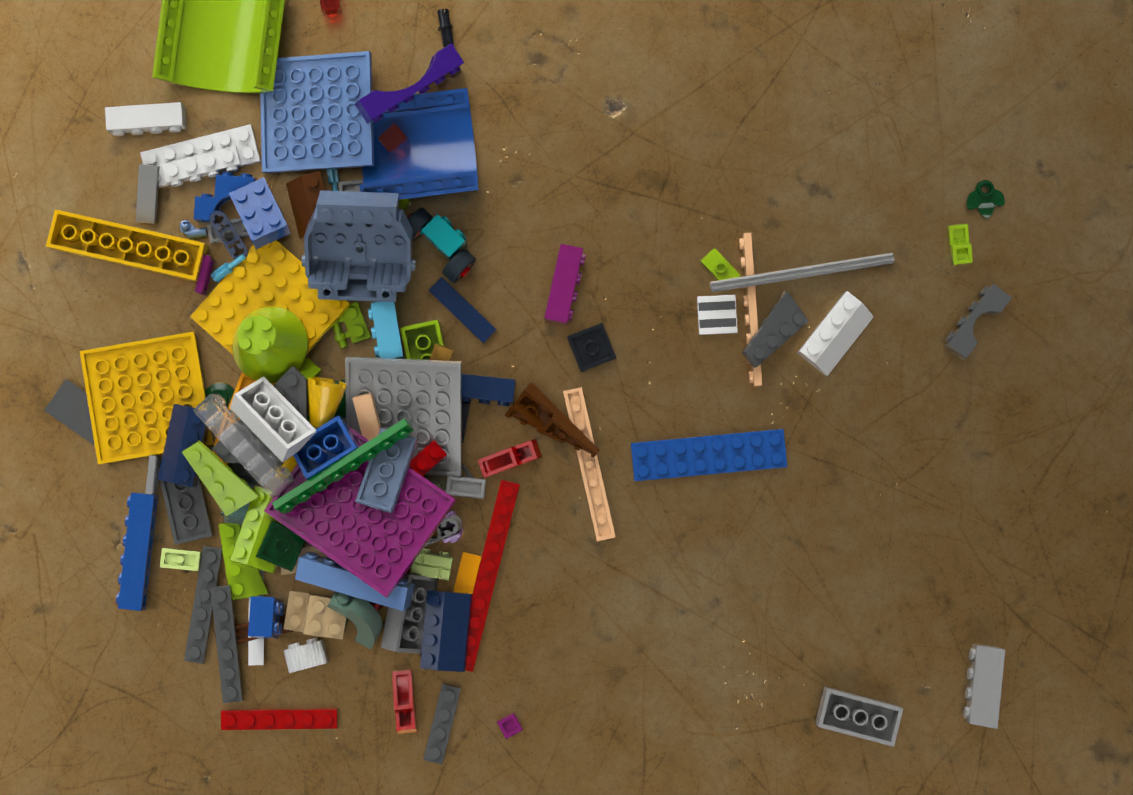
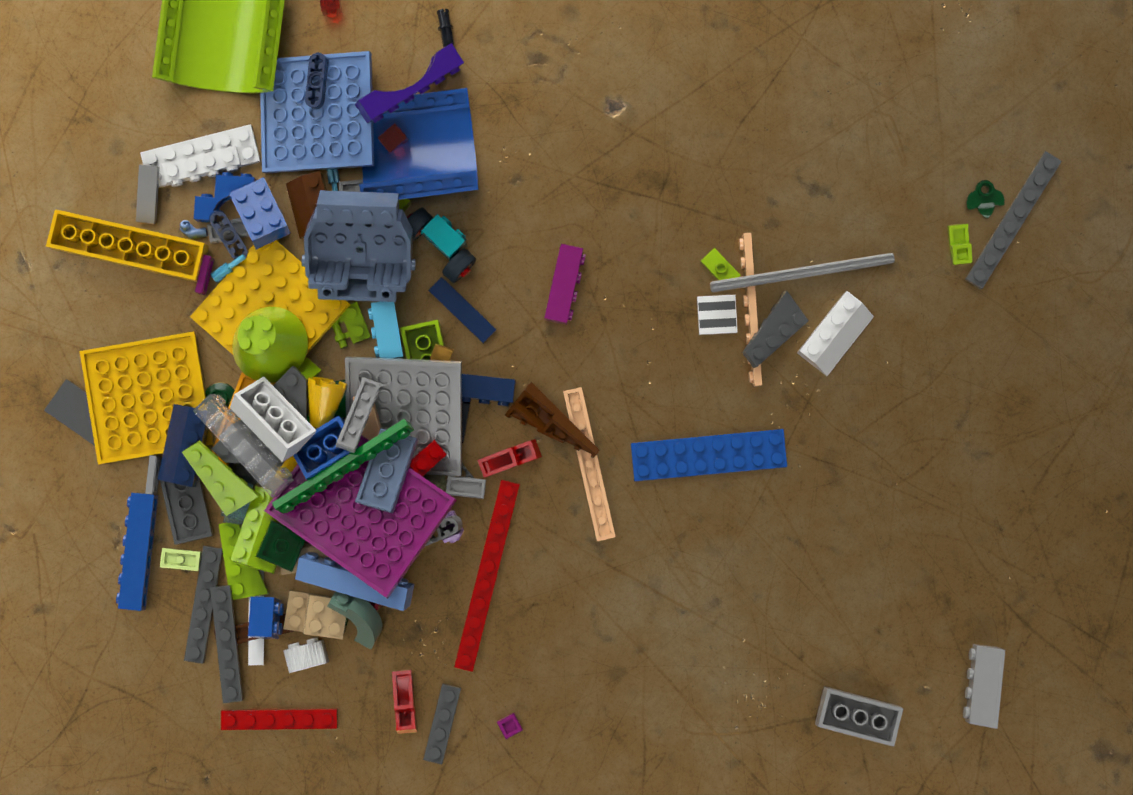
white brick [105,102,187,136] -> none
light grey slope [381,572,438,654] -> none
yellowish green brick [411,548,454,580] -> none
dark blue slope [420,590,472,672] -> none
light orange tile [453,552,482,594] -> none
black plate [567,323,616,372] -> none
dark grey arch [944,284,1012,360] -> none
none -> dark blue beam [305,52,329,109]
none -> light grey tile [336,377,381,453]
none -> dark grey plate [965,151,1062,290]

